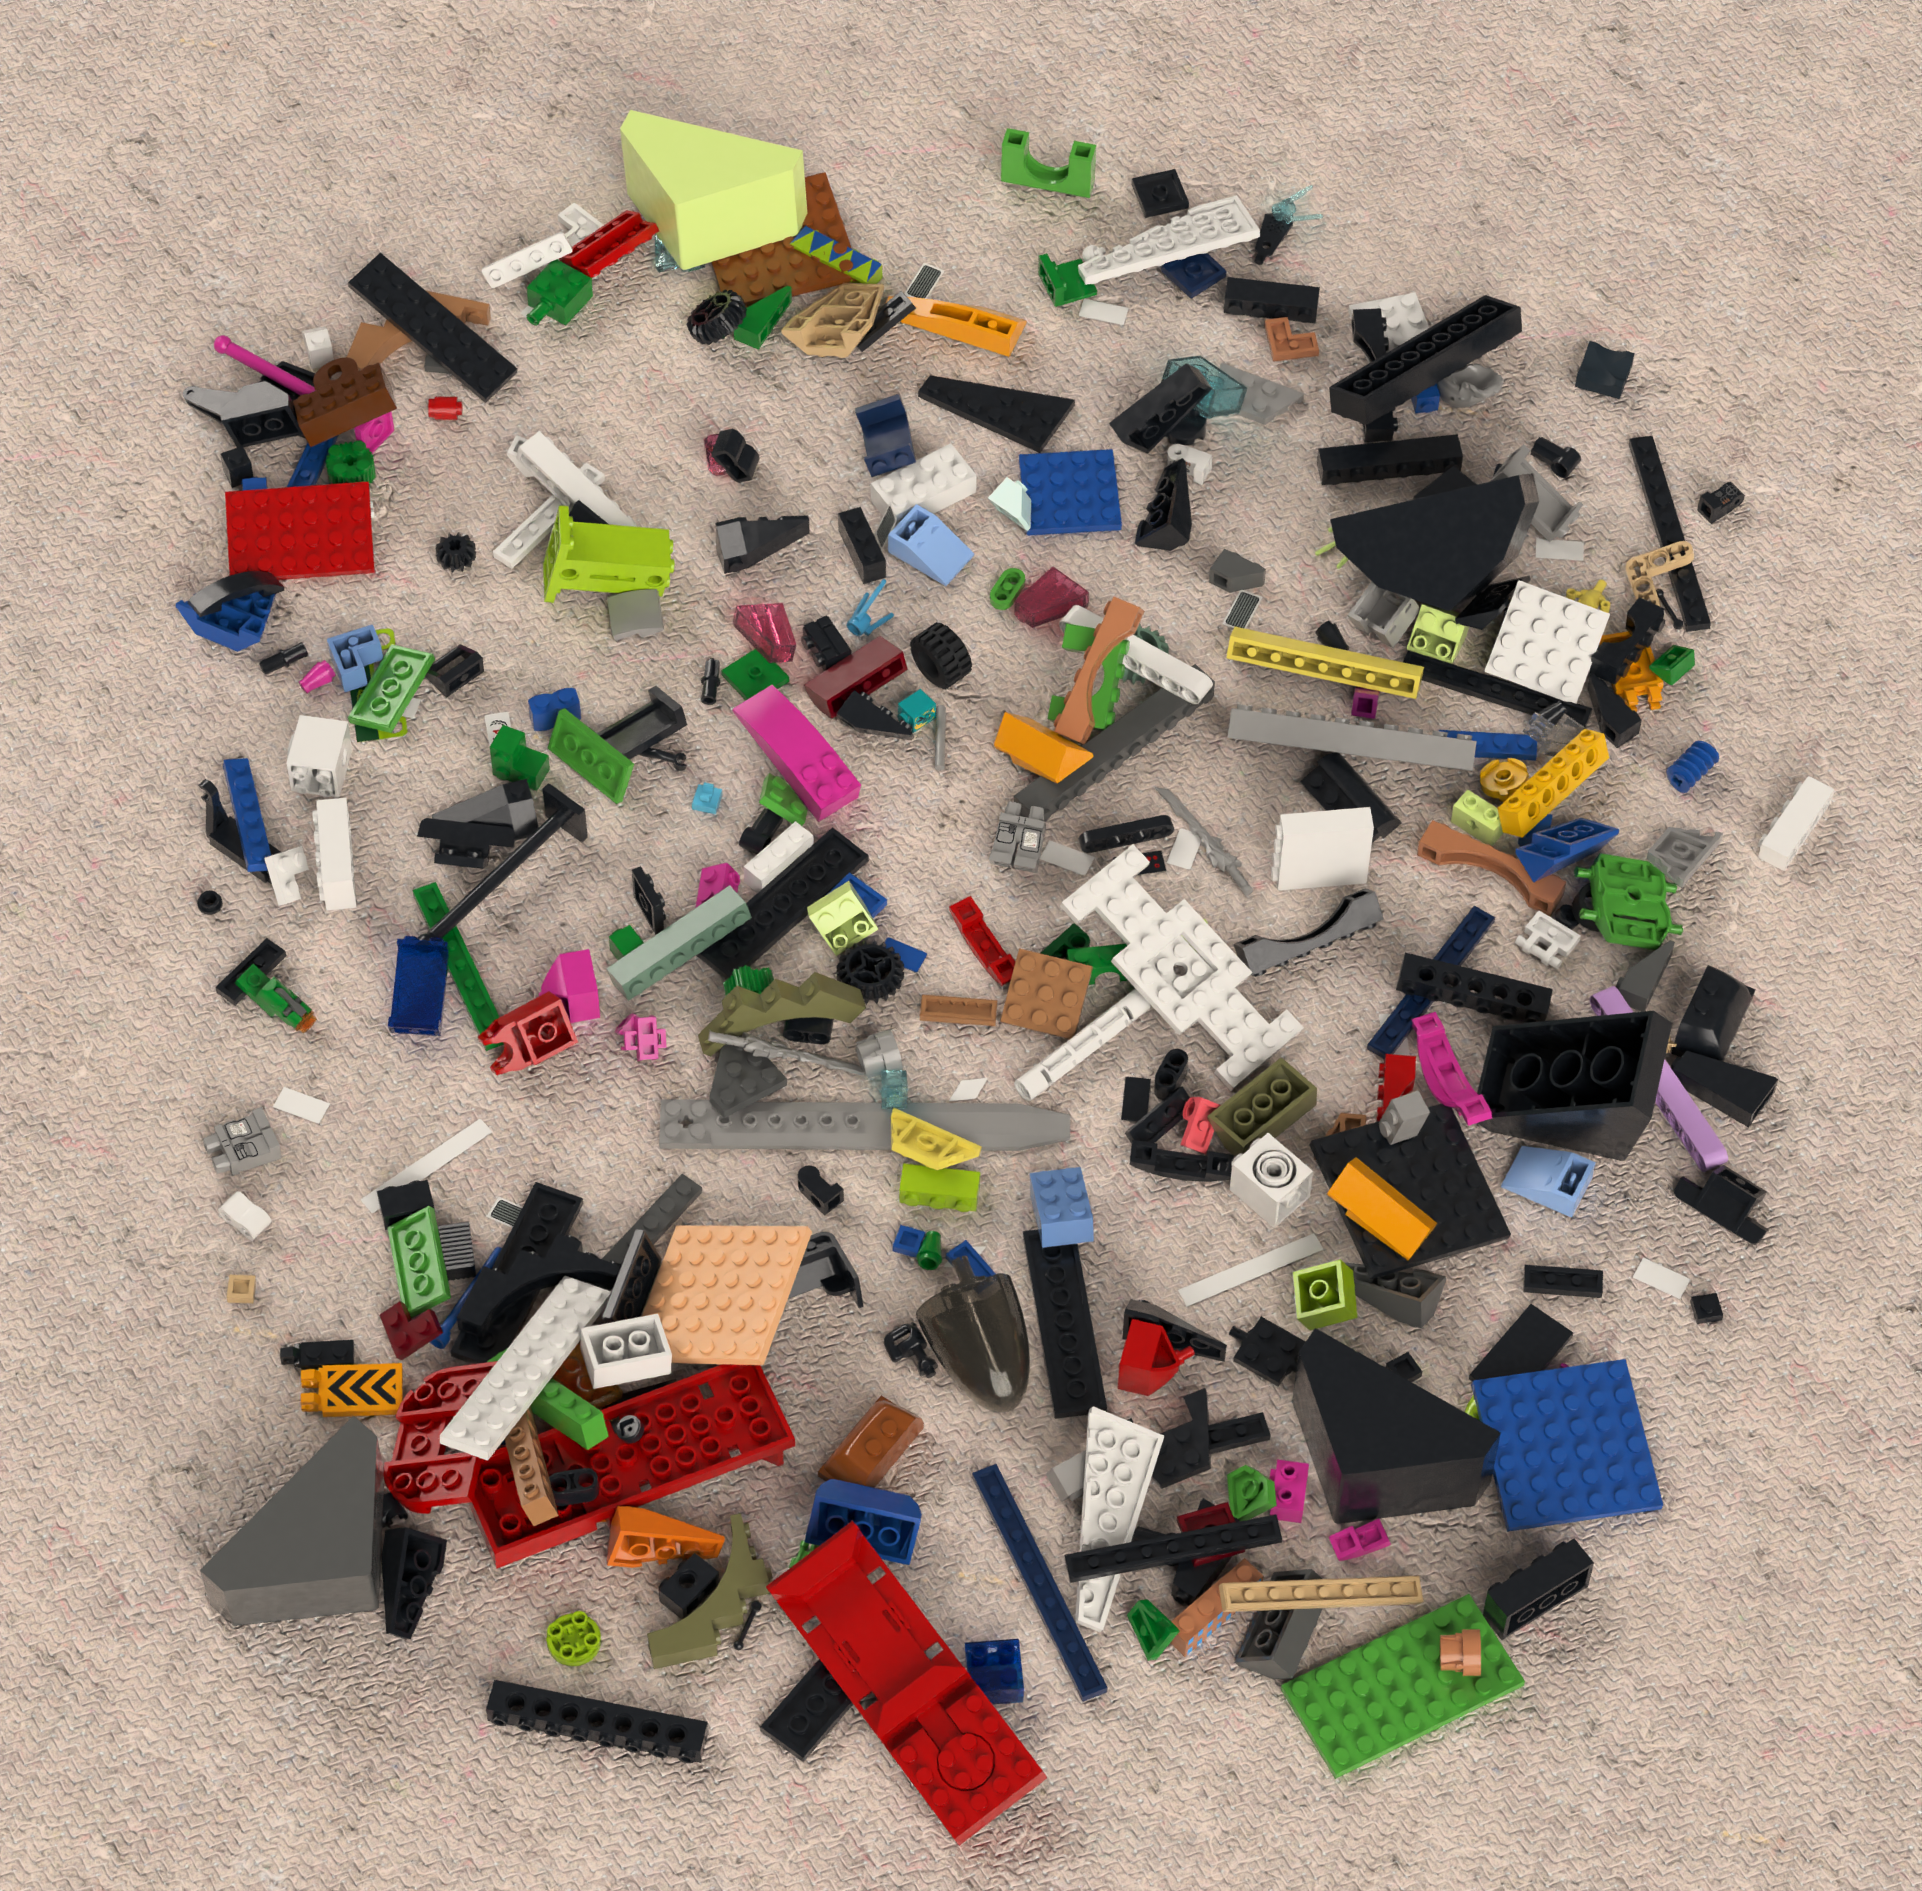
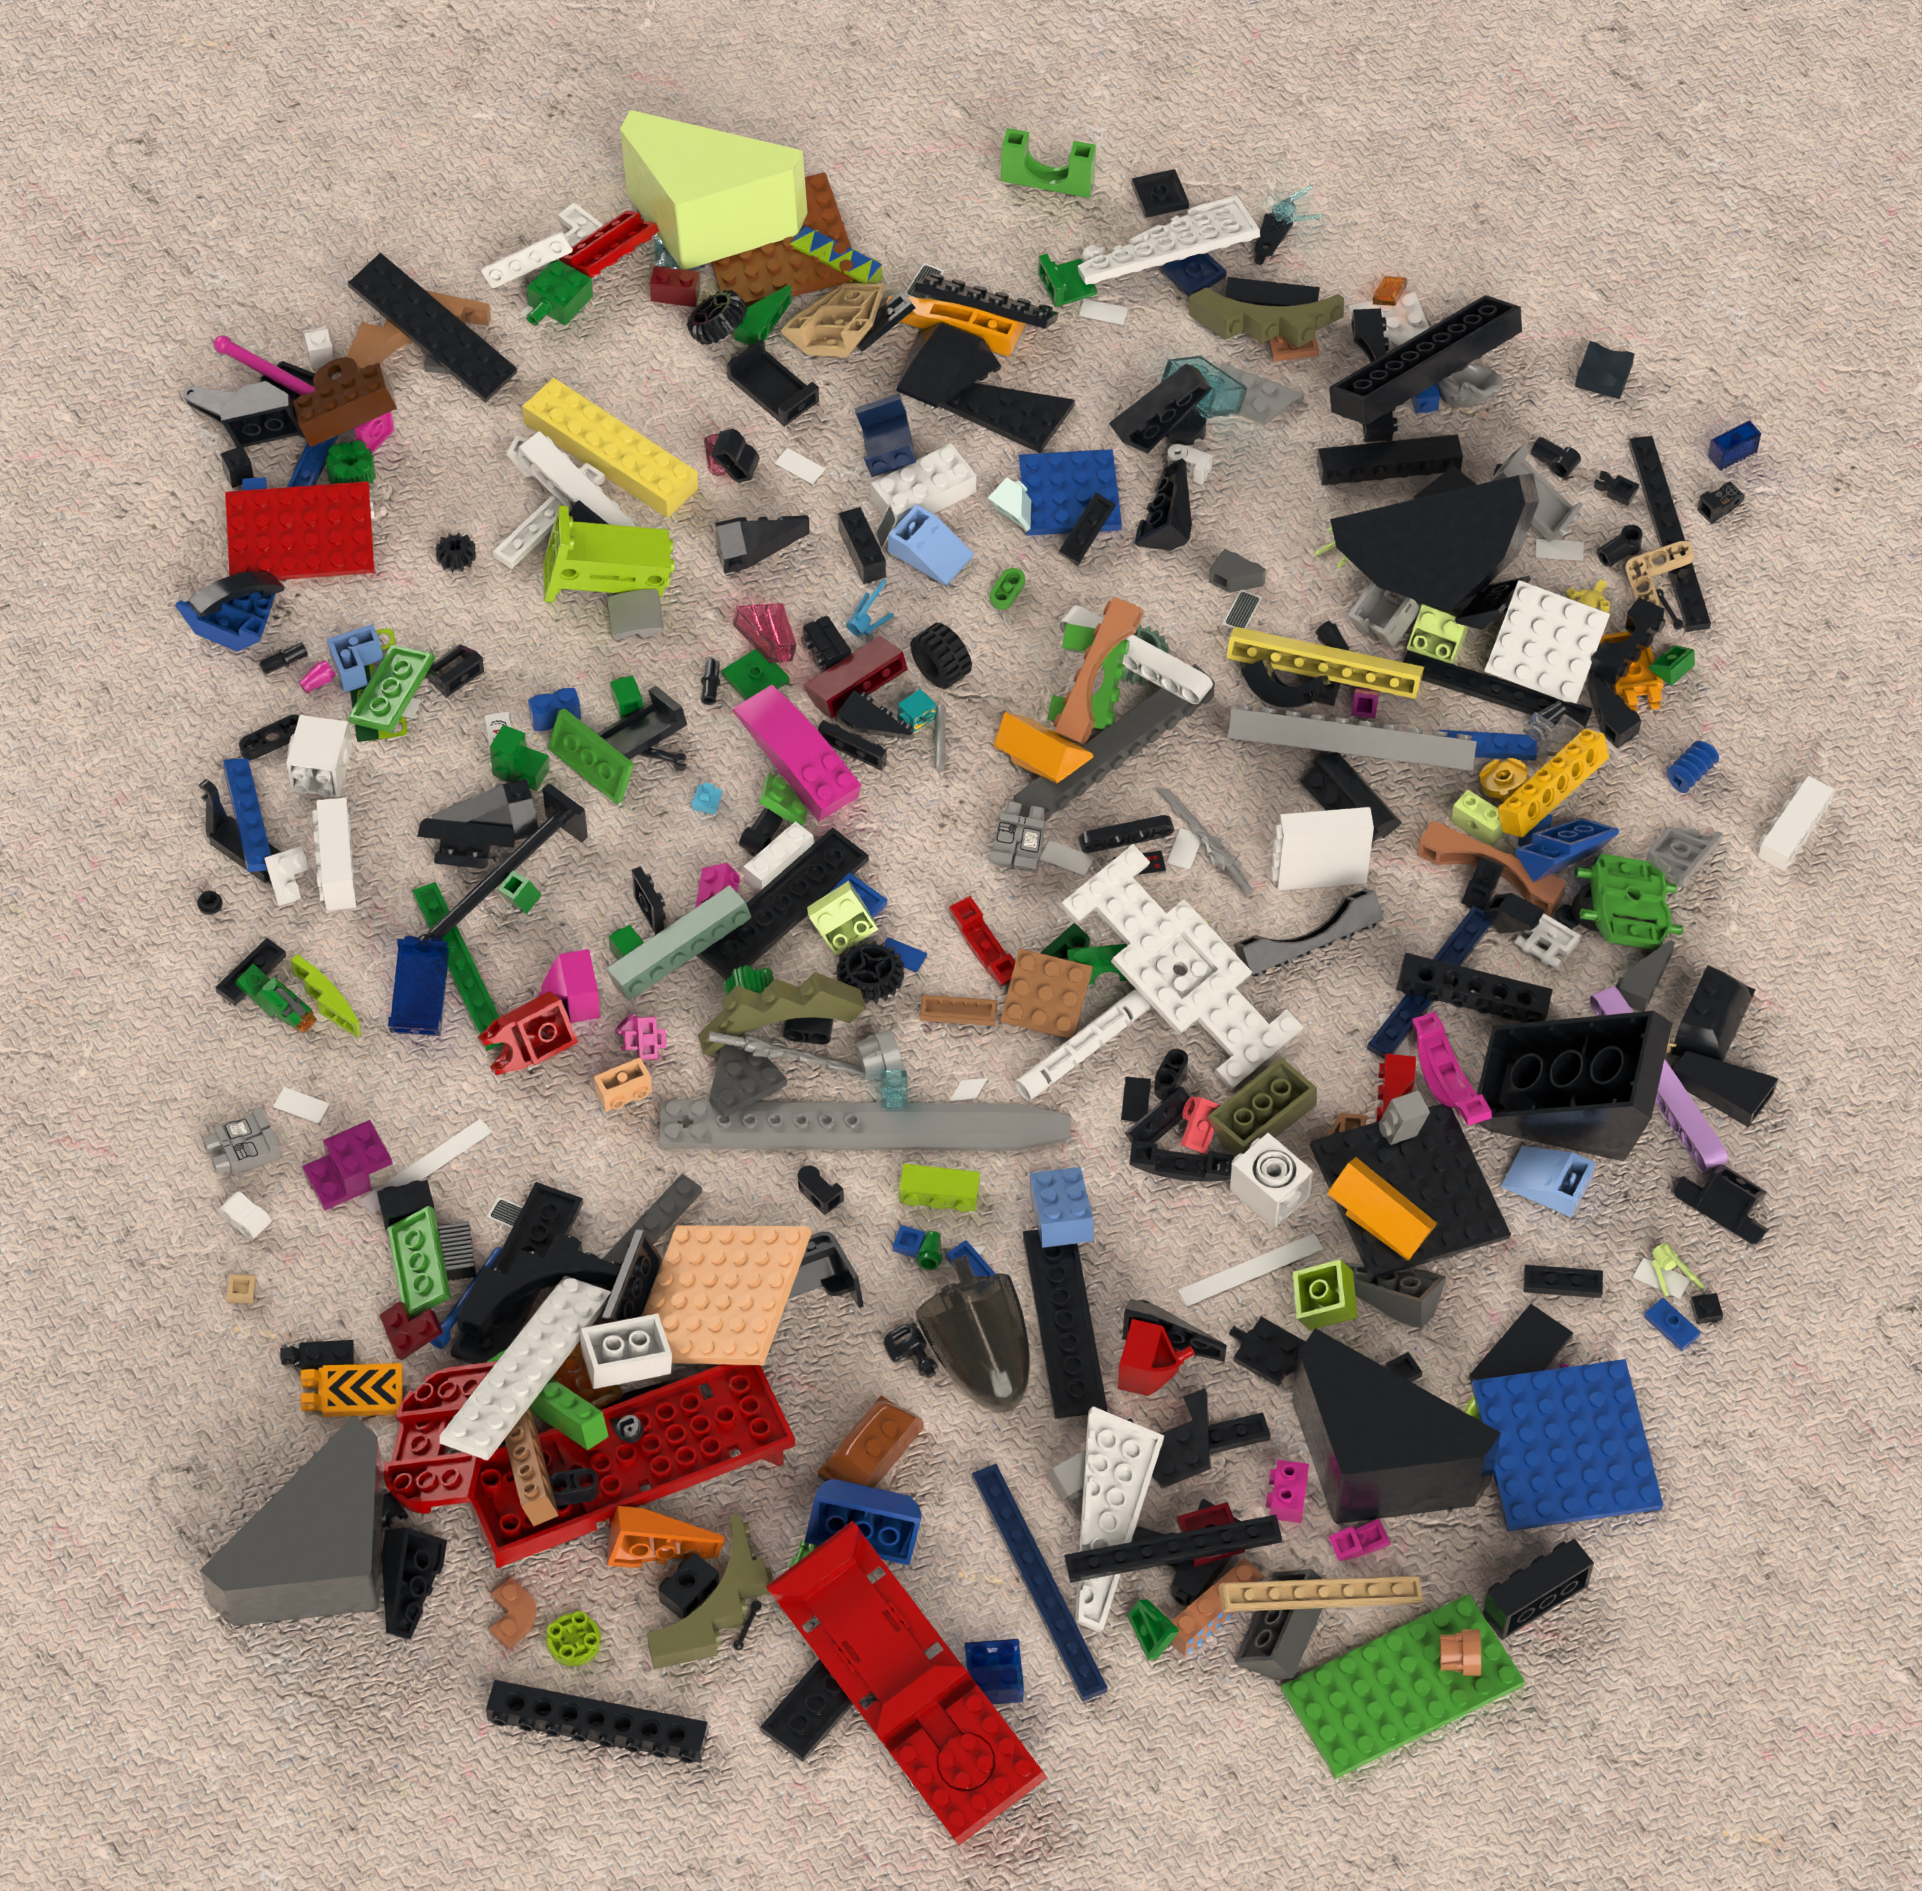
red brick [428,396,463,420] -> none
light yellow wing [890,1108,982,1170] -> none
clear pink slope [1014,566,1089,628] -> none
bright green plate [1227,1465,1276,1521] -> none
none -> black beam [239,714,300,760]
none -> lime slope [290,954,361,1038]
none -> magenta bracket [302,1120,392,1211]
none -> nougat plate [489,1577,536,1650]
none -> green brick [497,870,542,914]
none -> light yellow brick [523,377,698,518]
none -> light nougat brick [594,1058,652,1112]
none -> green brick [610,675,643,718]
none -> dark red brick [650,266,701,307]
none -> black panel [727,339,819,427]
none -> white sticker [774,448,826,484]
none -> black plate [818,720,887,771]
none -> black wedge [896,322,1001,408]
none -> black plate [914,273,1059,329]
none -> black plate [1058,493,1116,566]
none -> olive arch [1189,287,1344,348]
none -> black arch [1241,659,1331,708]
none -> black plate [1311,681,1341,706]
none -> clear orange tile [1373,276,1407,306]
none -> black slope [1461,855,1505,911]
none -> black slope [1482,893,1545,934]
none -> black plate [1594,471,1639,506]
none -> black piece [1597,525,1643,567]
none -> blue plate [1644,1298,1701,1352]
none -> yellowish green plant [1651,1243,1704,1297]
none -> clear blue brick [1707,420,1761,471]

